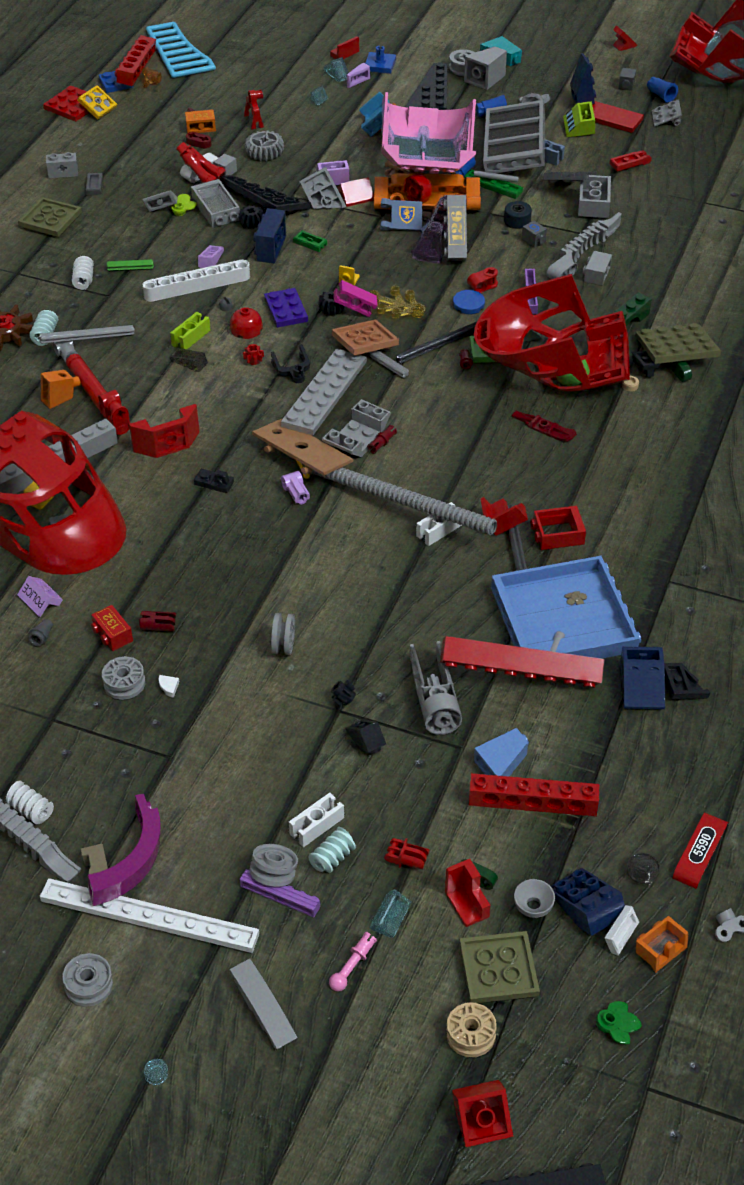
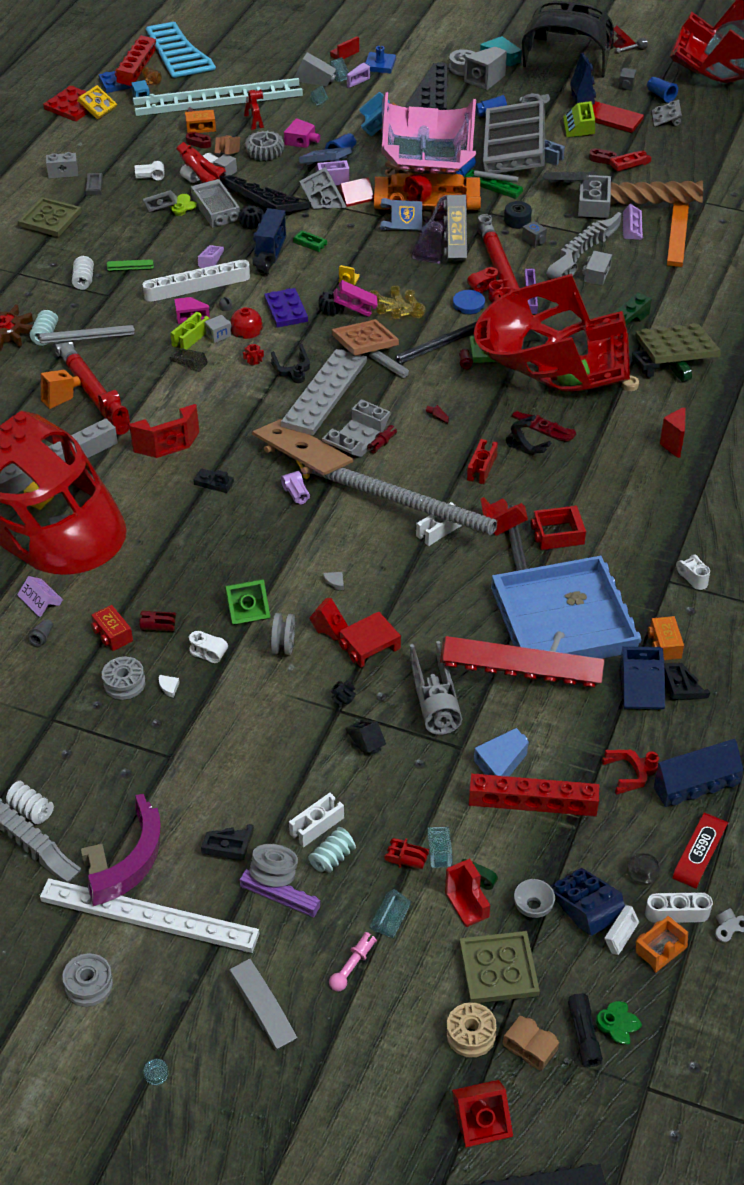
none -> dark azure brick [131,80,150,98]
none -> light aqua ladder [133,78,303,116]
none -> white piece [135,161,164,181]
none -> dark pink slope [174,297,210,324]
none -> white piece [189,631,228,663]
none -> black wing [201,824,254,860]
none -> light grey brick [205,315,231,343]
none -> nougat piece [215,135,241,155]
none -> bright green slope [224,579,271,625]
none -> black piece [253,251,276,275]
none -> dark pink torso [284,118,321,148]
none -> light grey slope [294,52,336,86]
none -> sand blue plate [299,147,352,165]
none -> red brick [309,598,348,640]
none -> light grey tile [323,572,344,590]
none -> blue plant [325,133,357,149]
none -> red panel [339,611,401,668]
none -> dark red bar [426,405,449,424]
none -> clear light blue slope [427,827,452,868]
none -> red piece [467,439,498,484]
none -> red piece [478,214,519,302]
none -> medium nougat brick [502,1016,559,1071]
none -> black piece [505,415,552,454]
none -> black piece [522,1,614,77]
none -> black axle [568,993,603,1068]
none -> dark red beam [589,148,617,165]
none -> red piece [602,749,659,795]
none -> medium nougat piece [610,180,703,205]
none -> hinge [615,37,648,53]
none -> lavender slope [623,204,643,240]
none -> white beam [645,893,713,923]
none -> orange brick [647,616,684,660]
none -> dark blue slope [653,738,744,807]
none -> red slope [660,408,686,458]
none -> orange tile [667,201,689,267]
none -> white piece [676,555,710,590]

